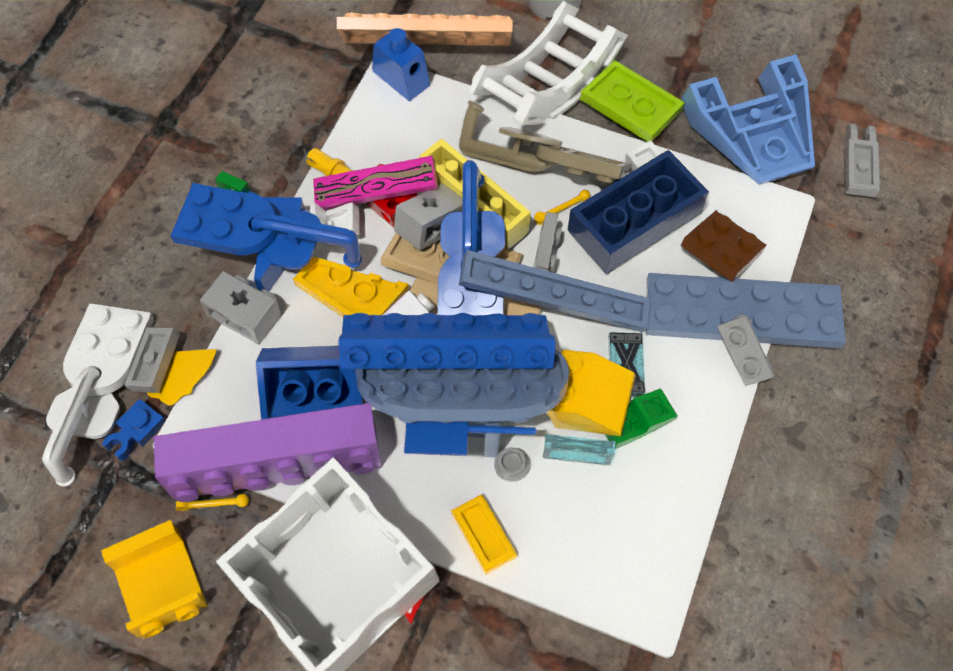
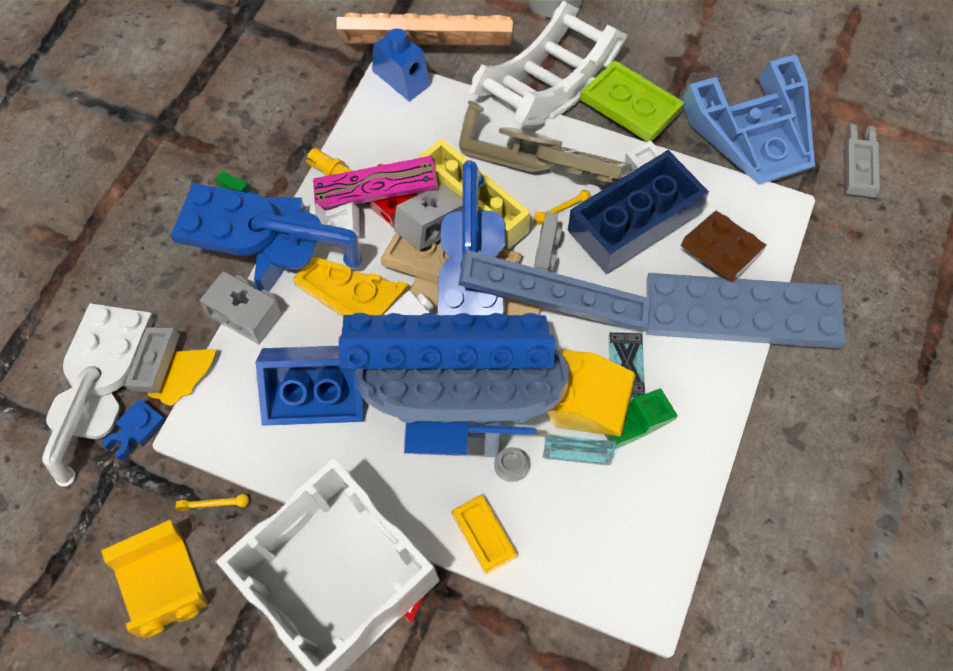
medium lavender brick [154,403,382,502] -> none
light grey hinge [717,313,775,386] -> none

